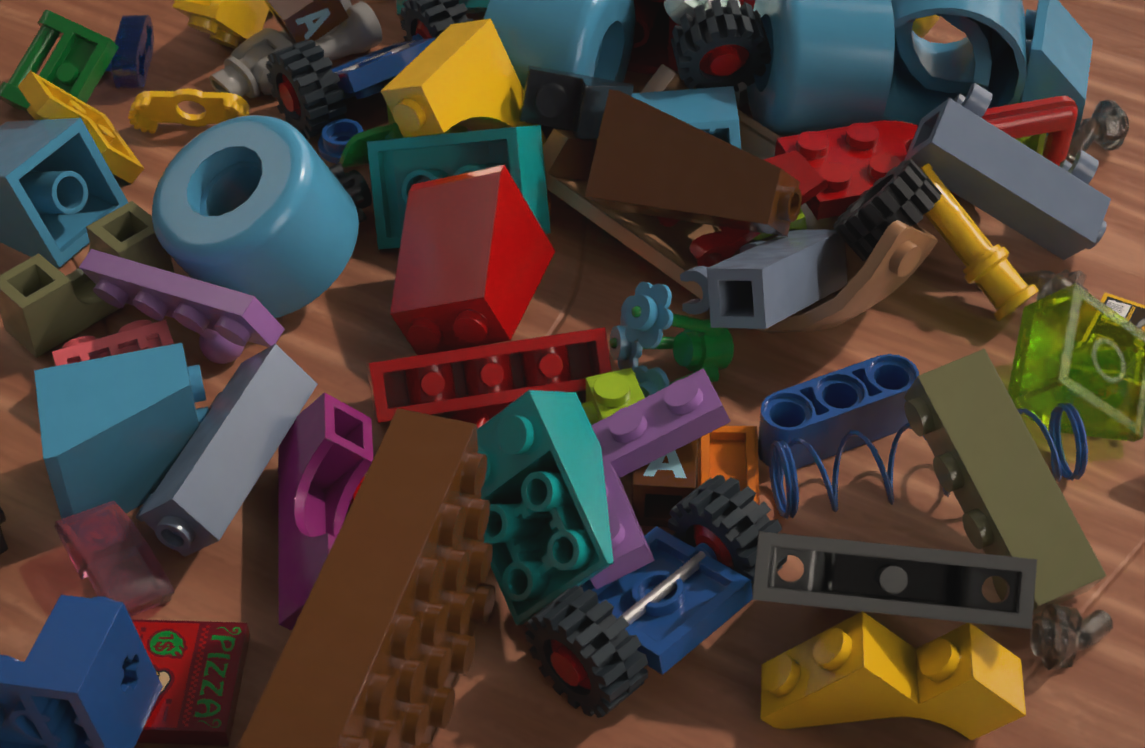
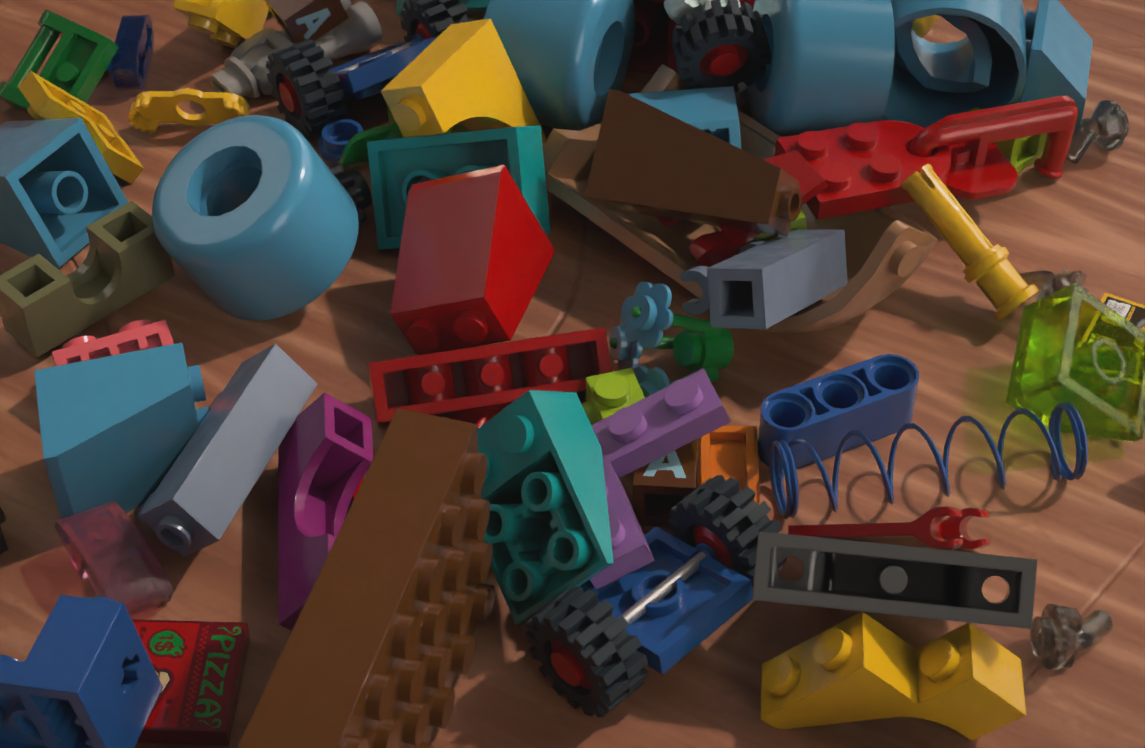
medium lavender plate [79,249,284,364] -> none
black slope [519,65,634,139] -> none
black tyre [833,158,942,261] -> none
sand blue brick [904,83,1111,260] -> none
olive brick [904,349,1107,615] -> none
none -> red flag [788,506,990,550]

